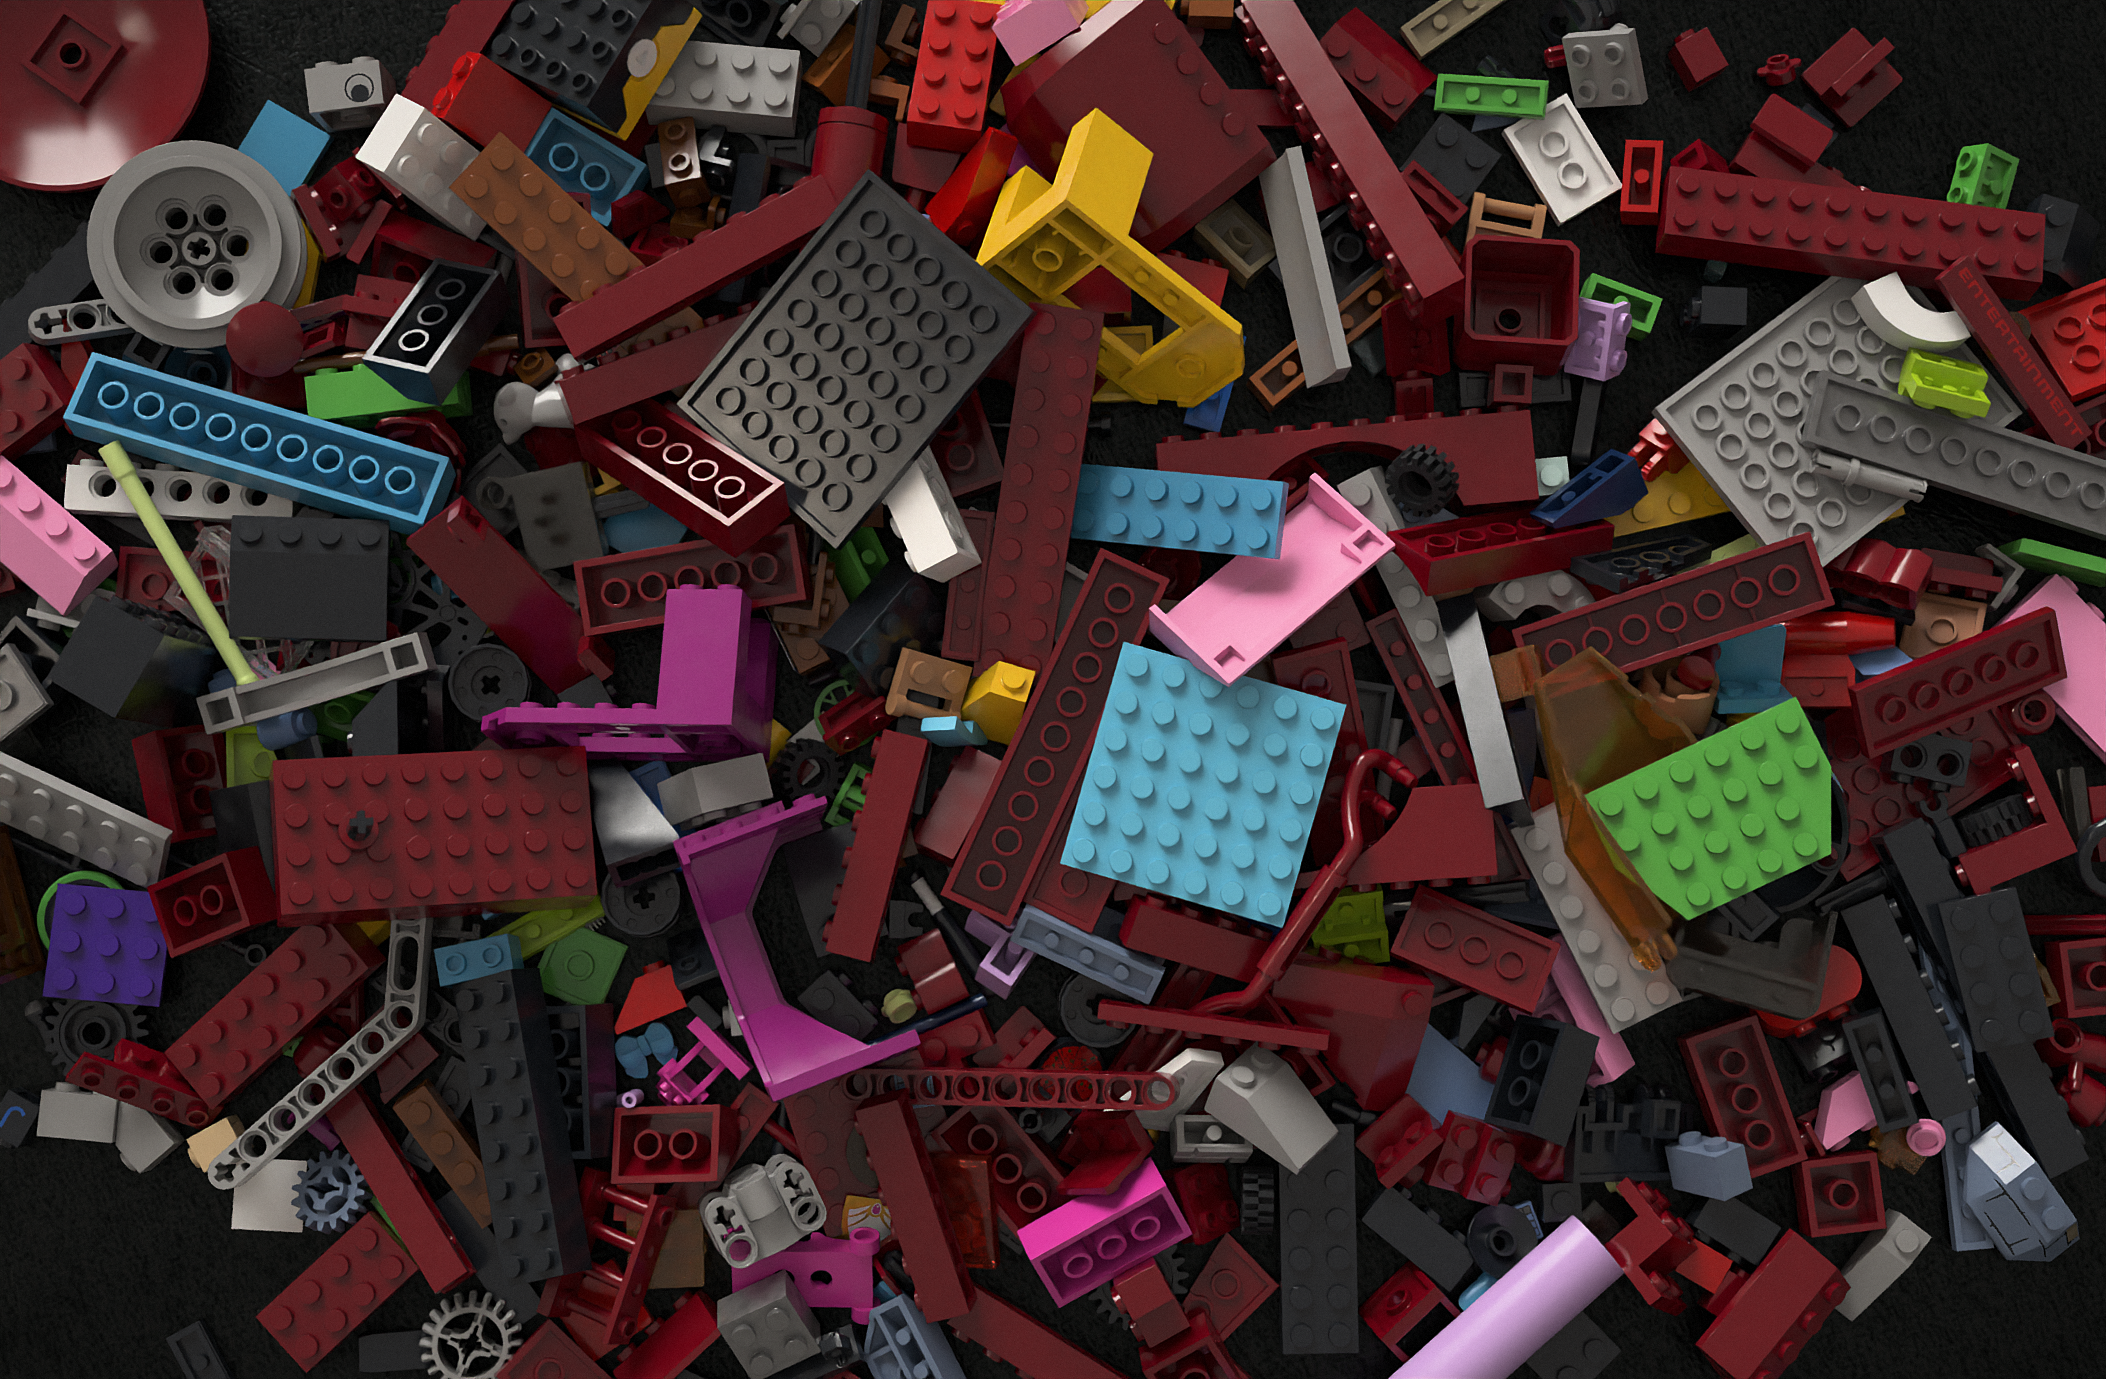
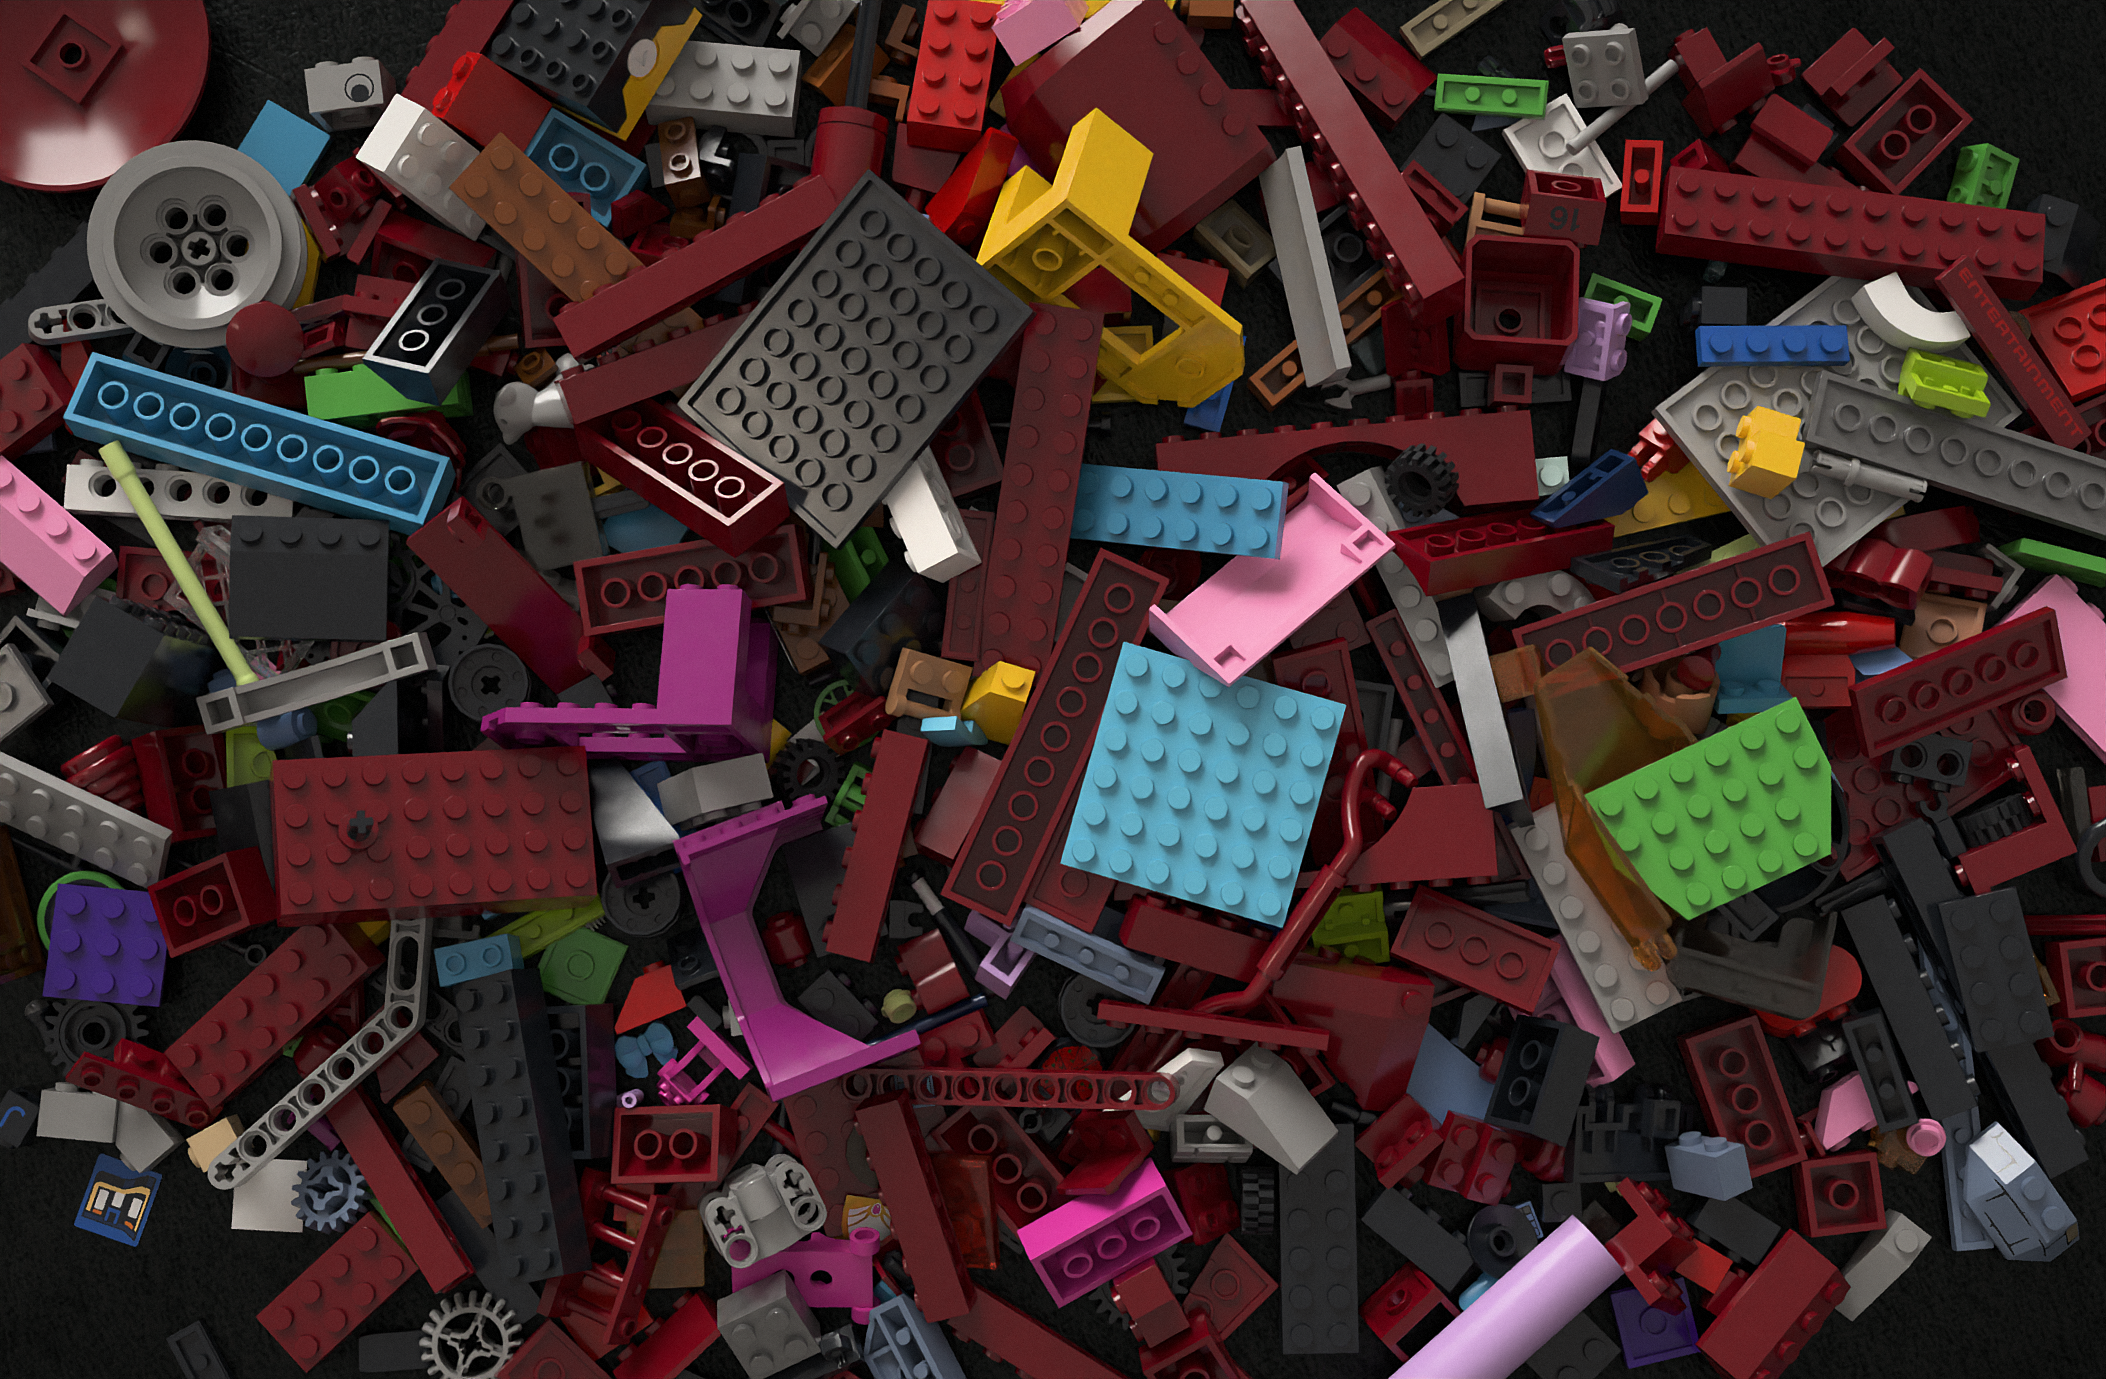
none -> dark red piece [61,735,145,816]
none -> sticker [74,1154,162,1247]
none -> dark red head [761,910,814,969]
none -> light grey bar [1321,374,1392,411]
none -> dark red brick [1519,169,1607,248]
none -> light grey bar [1566,60,1679,156]
none -> dark purple plate [1608,1275,1701,1369]
none -> dark red slope [1682,42,1775,138]
none -> blue plate [1695,325,1850,367]
none -> yellow brick [1727,406,1805,499]
none -> dark red brick [1832,68,1973,195]
none -> dark red arch [1861,505,1981,552]

